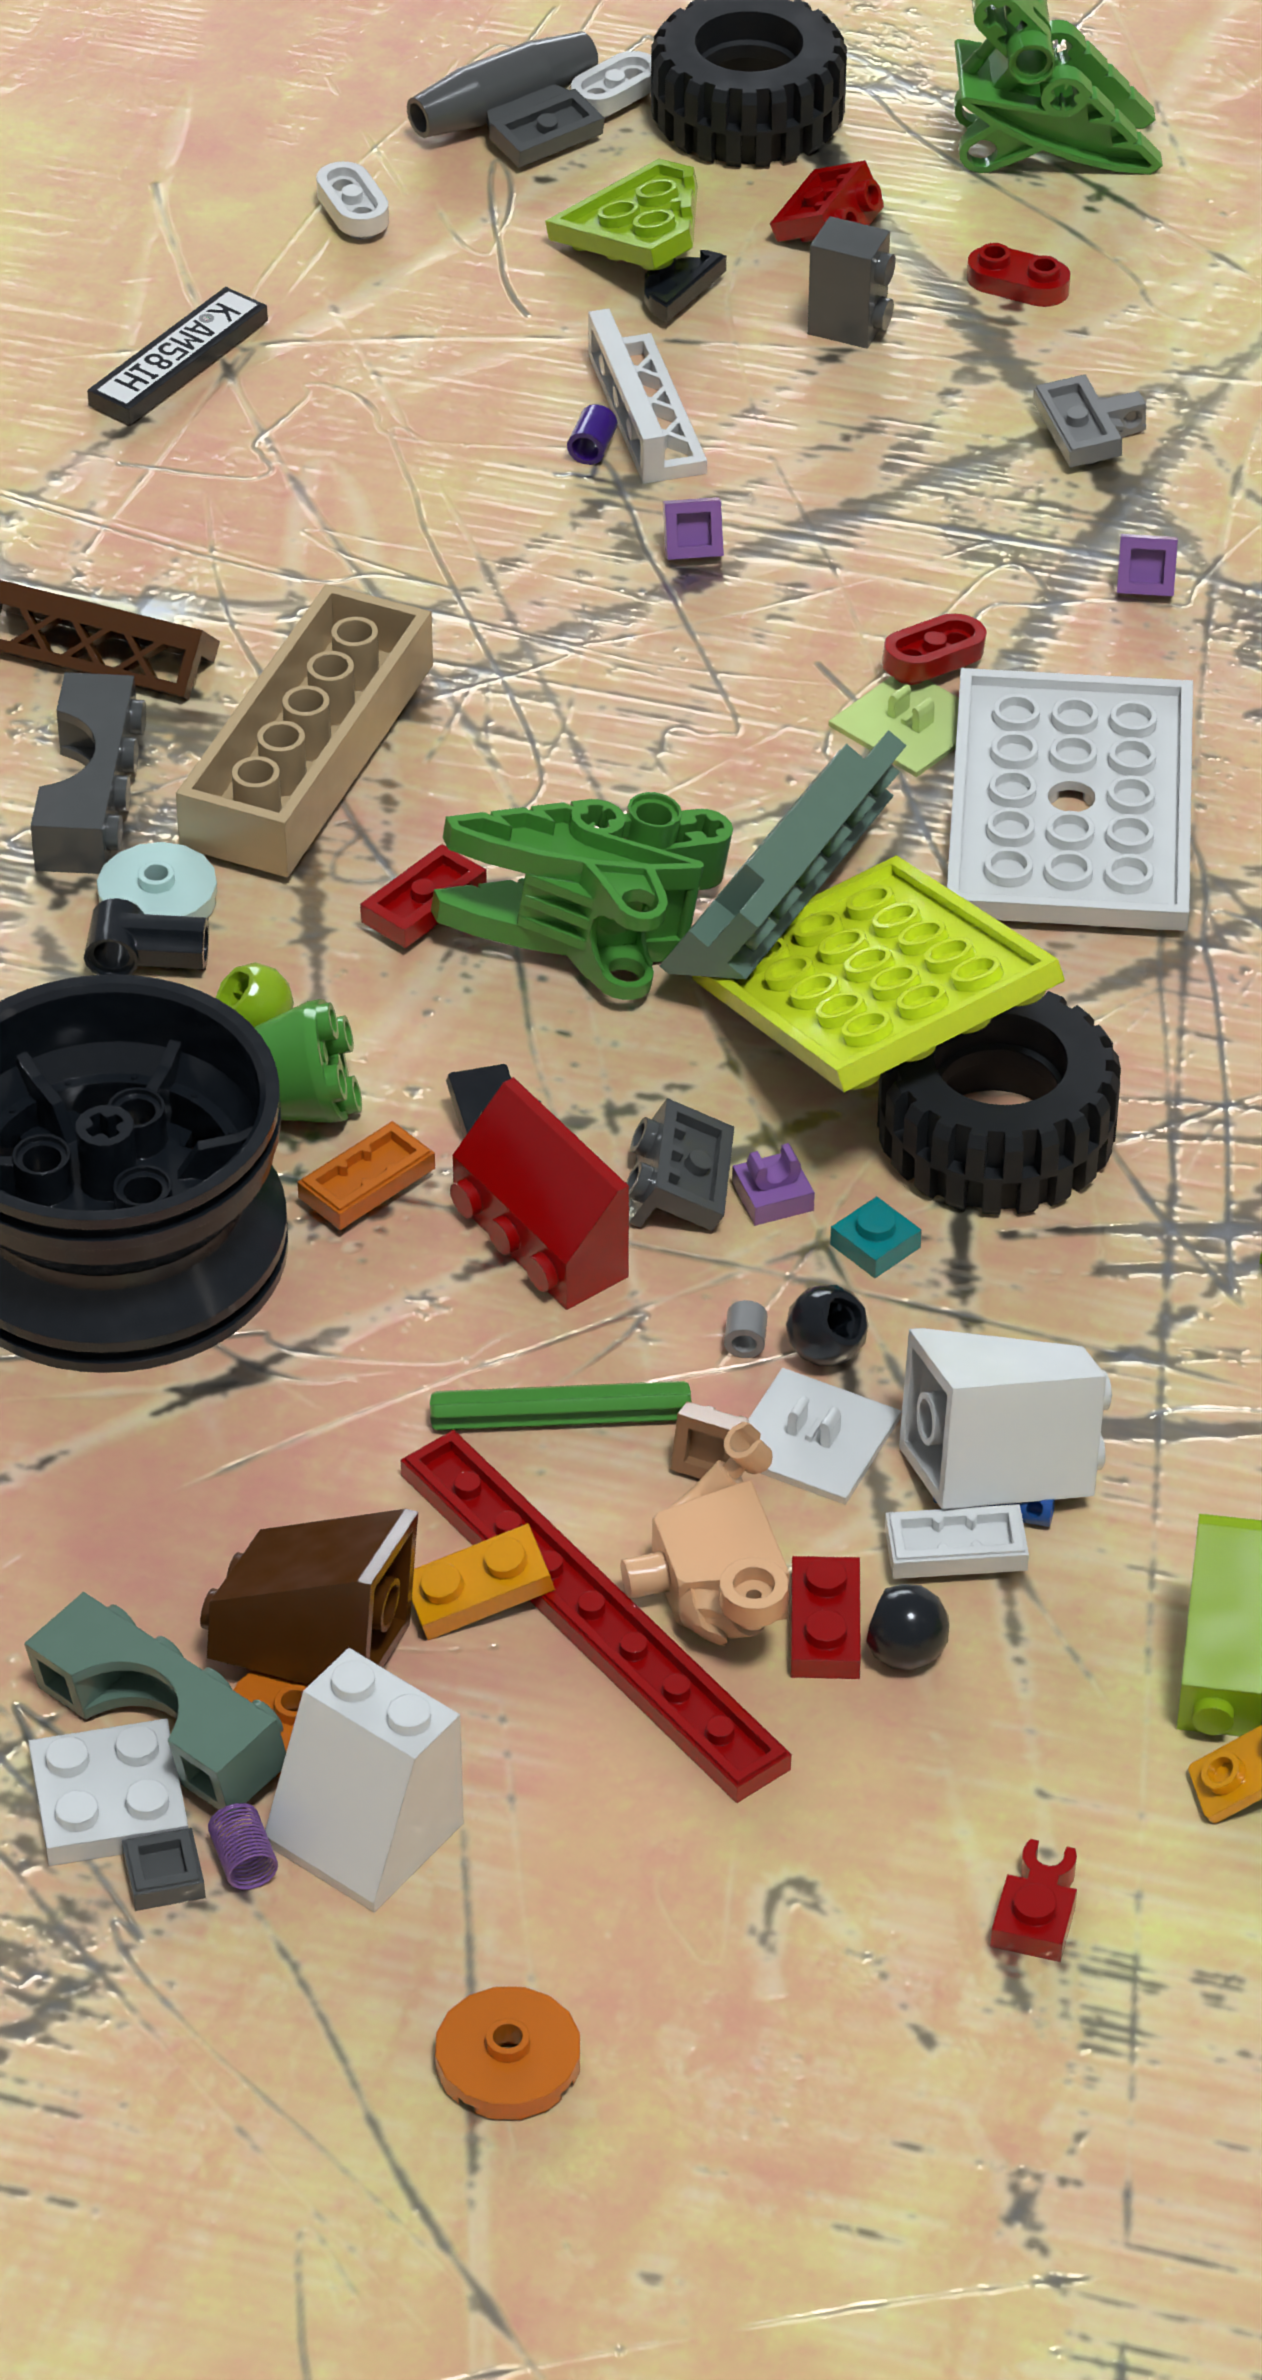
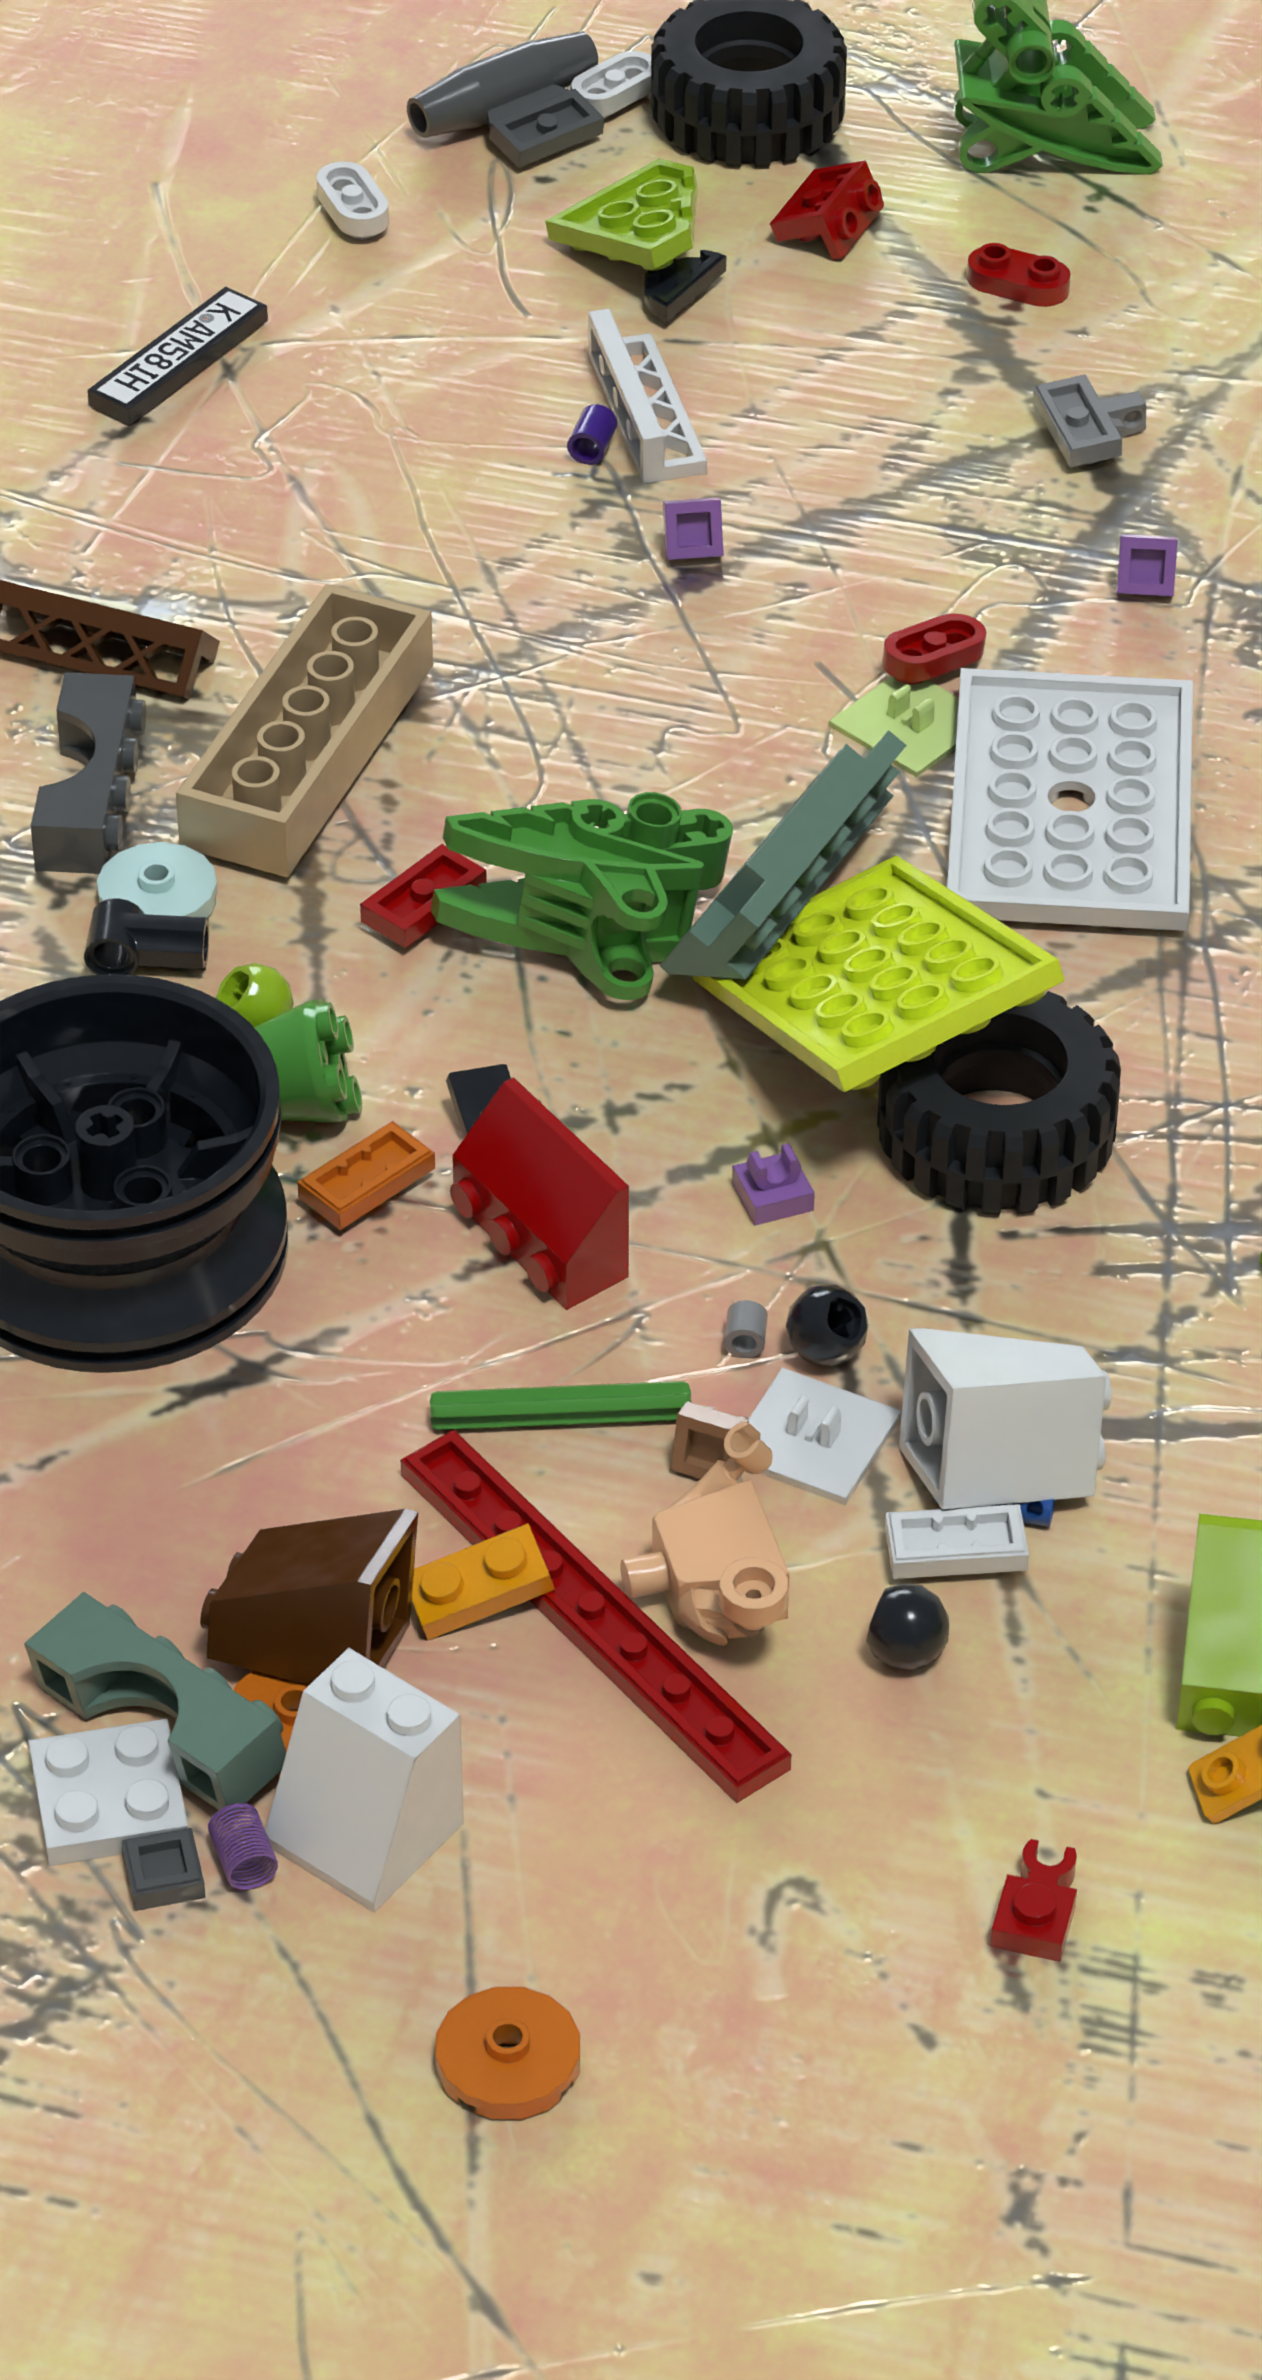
dark grey bracket [626,1098,734,1231] -> none
red plate [791,1556,861,1679] -> none
dark grey brick [807,216,896,349] -> none
teal plate [830,1196,922,1278] -> none

